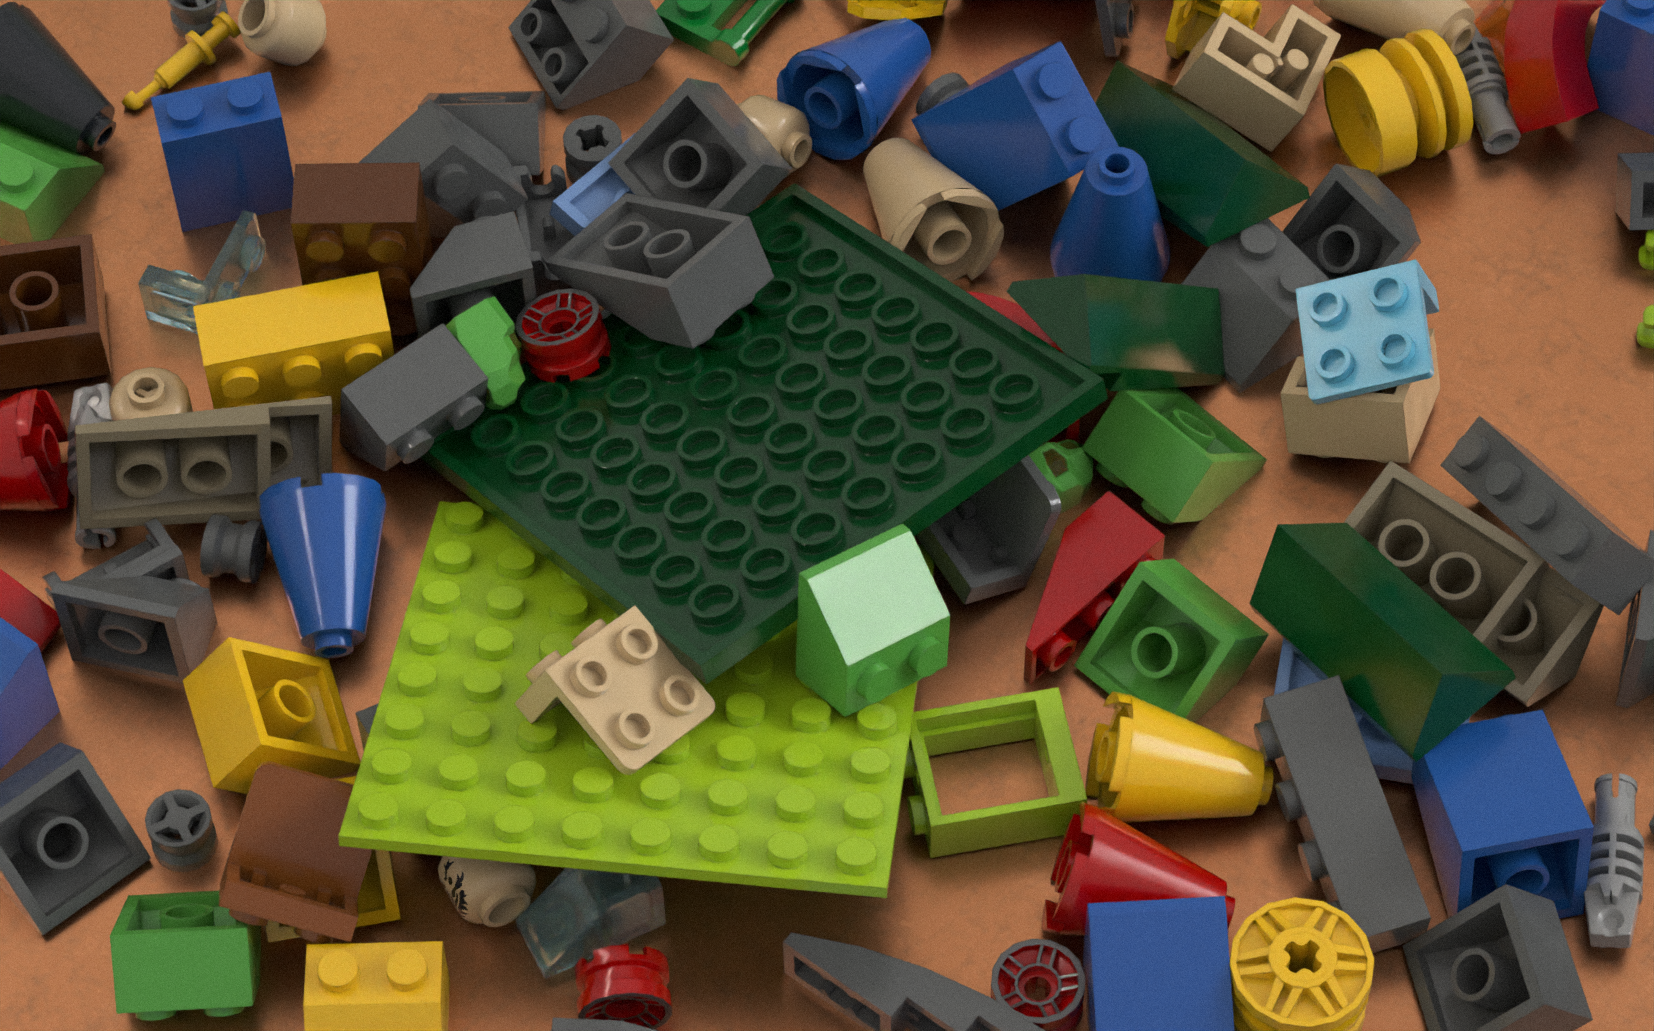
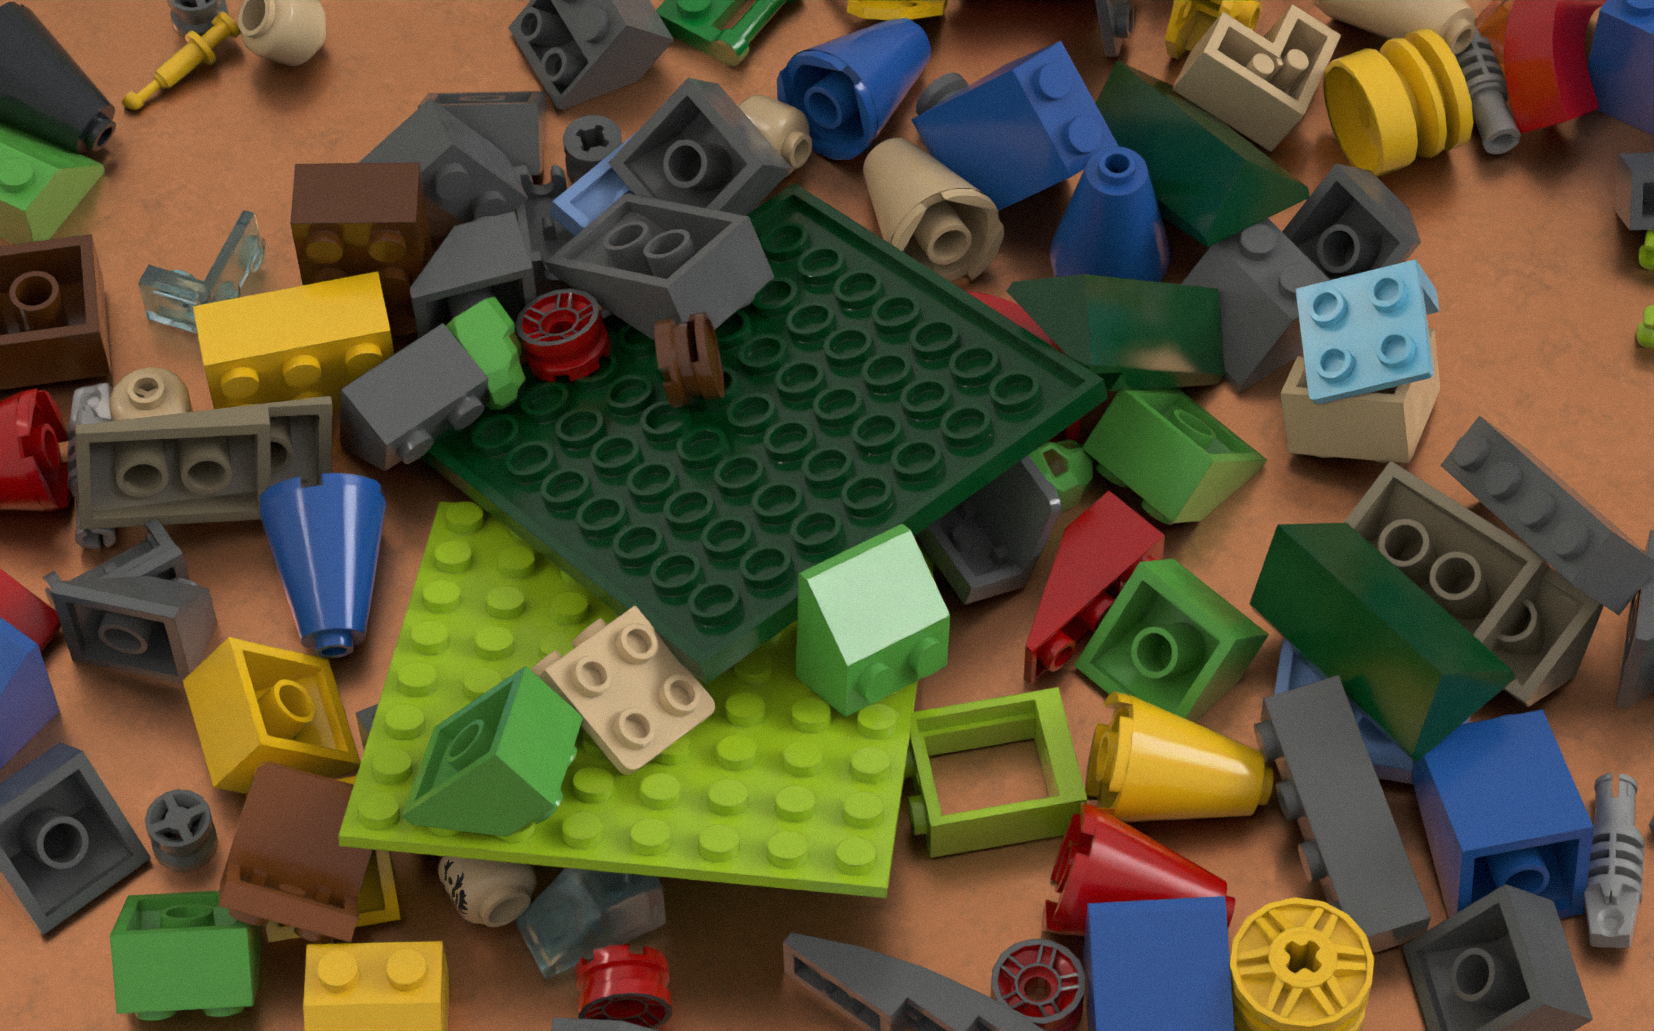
blue slope [151,72,294,232] -> none
dark grey wheel [200,514,268,584] -> none
none -> bright green slope [402,666,583,837]
none -> reddish brown wheel [654,312,724,407]

